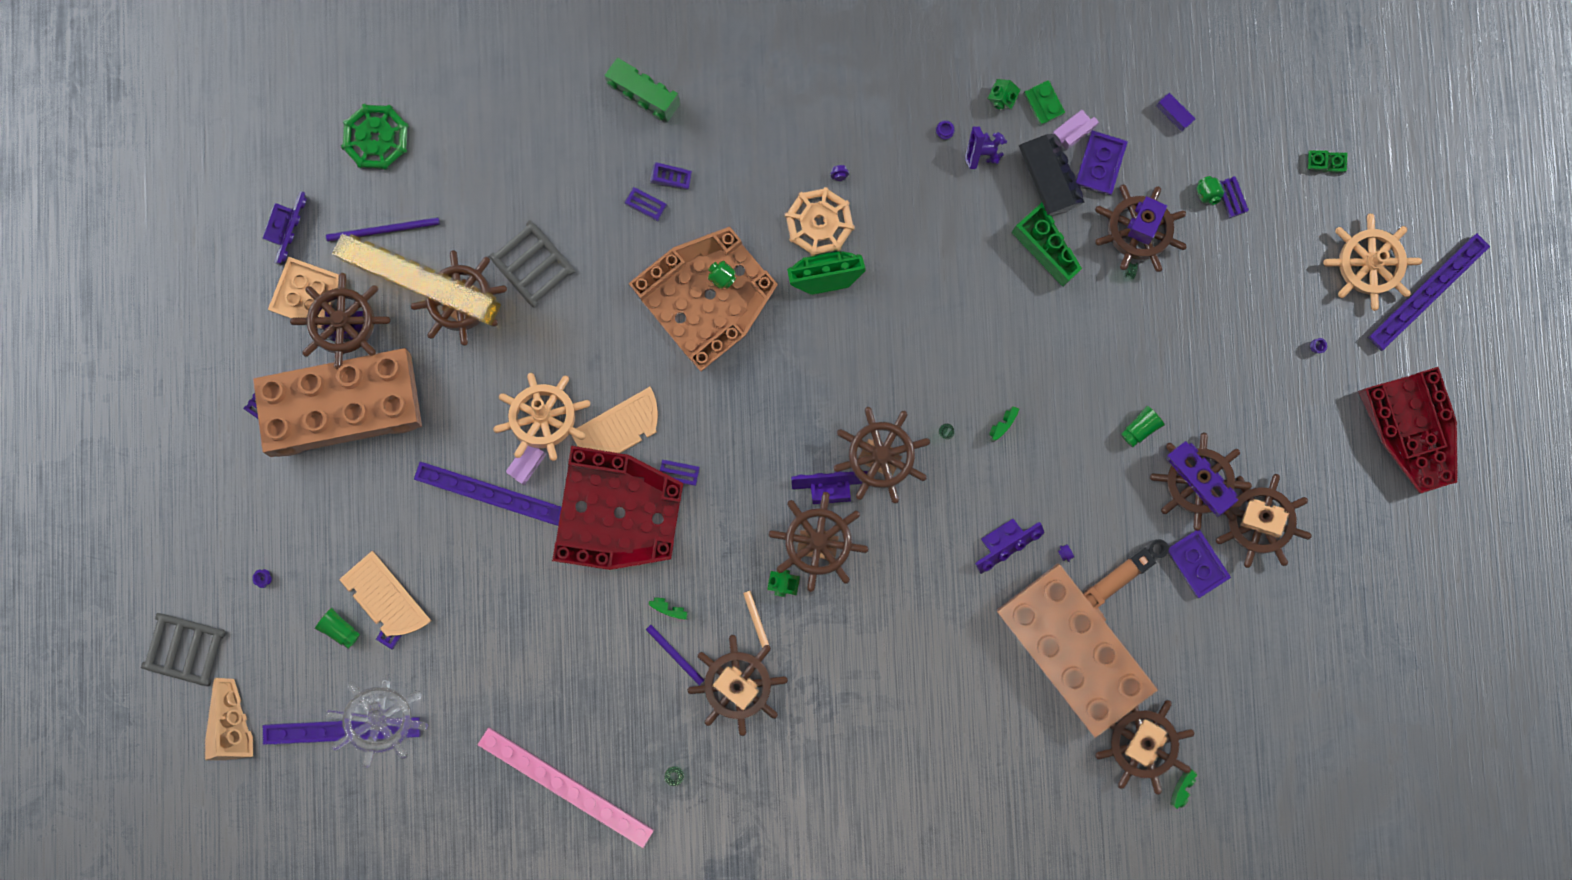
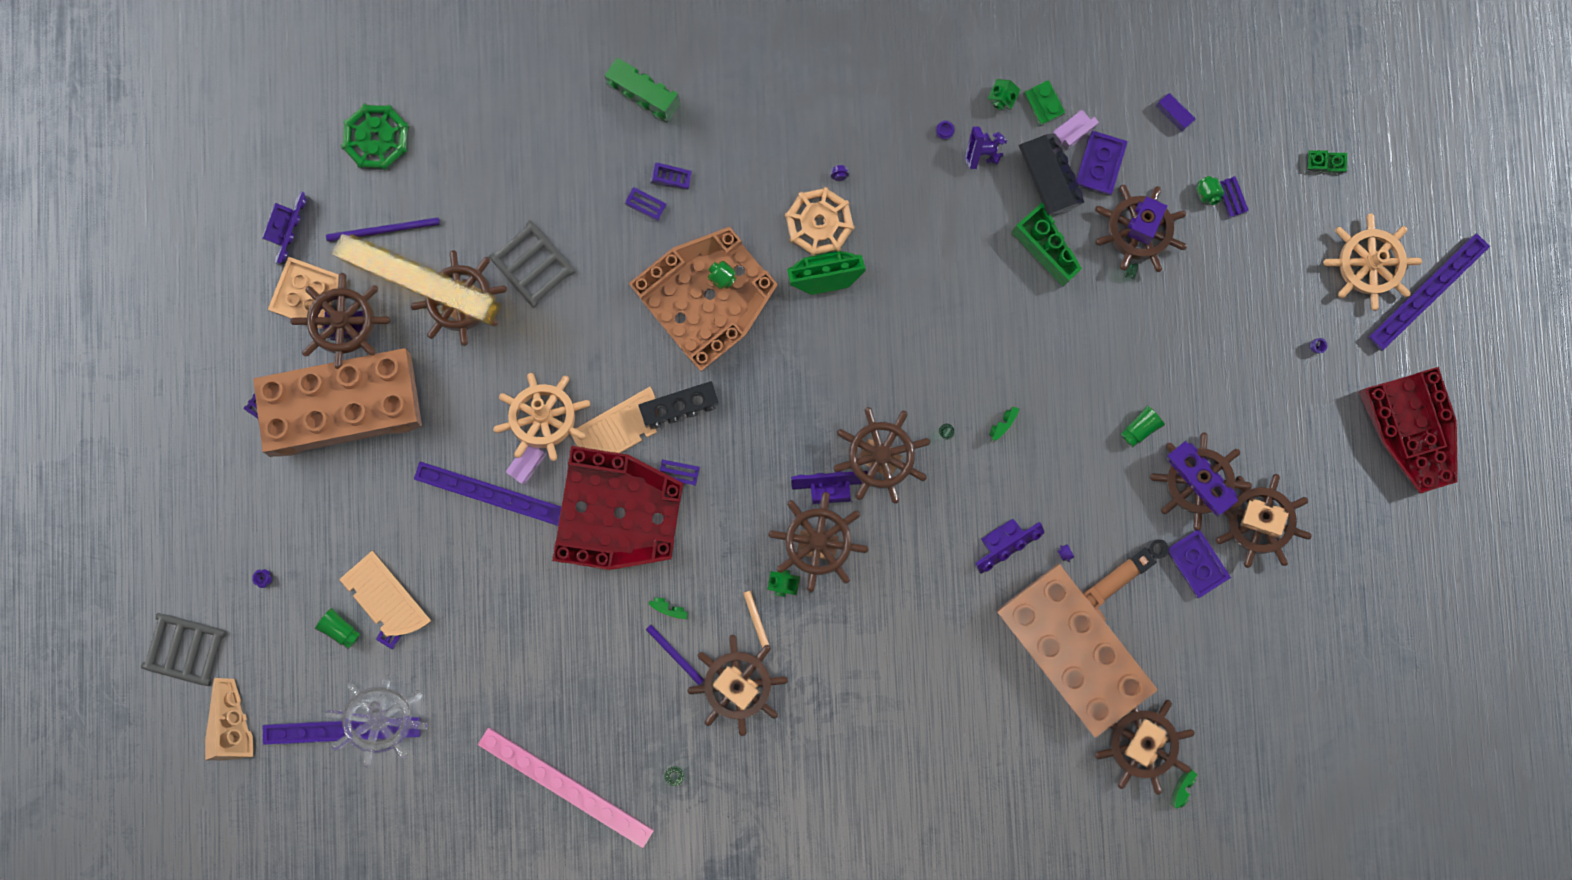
none -> black brick [638,381,719,430]

